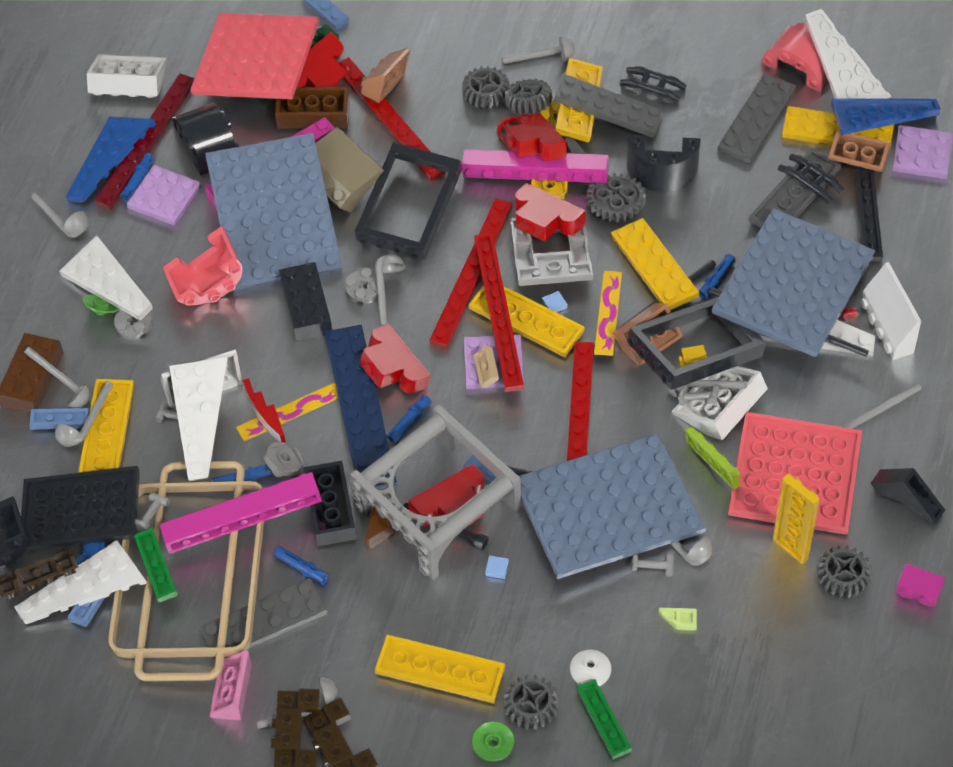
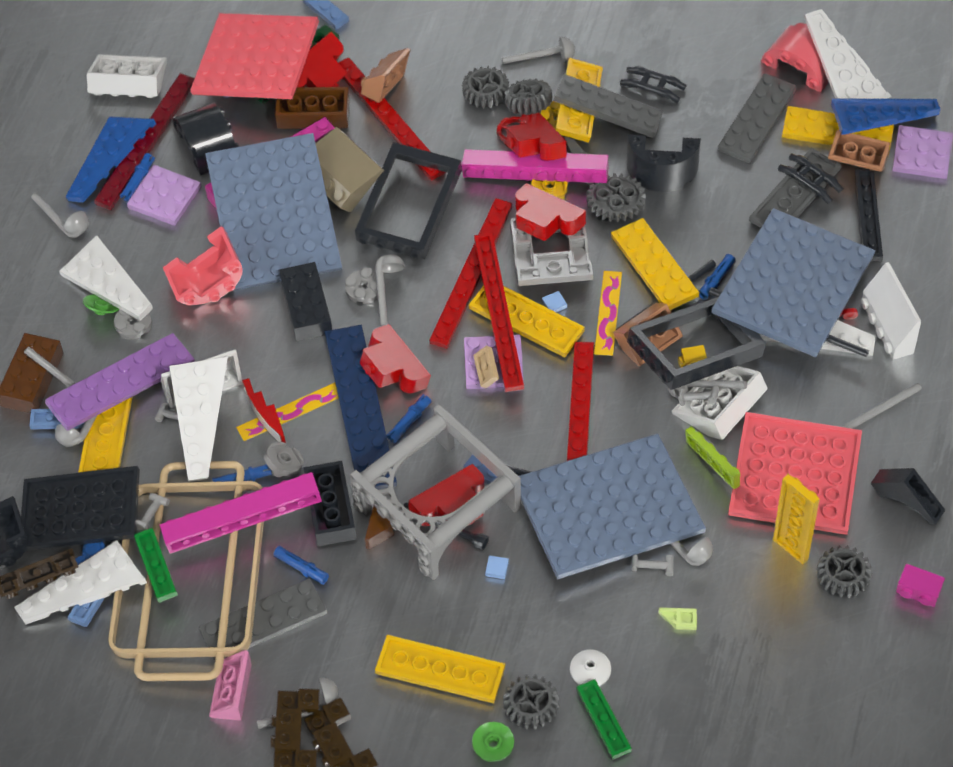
none -> medium lavender plate [45,333,195,431]

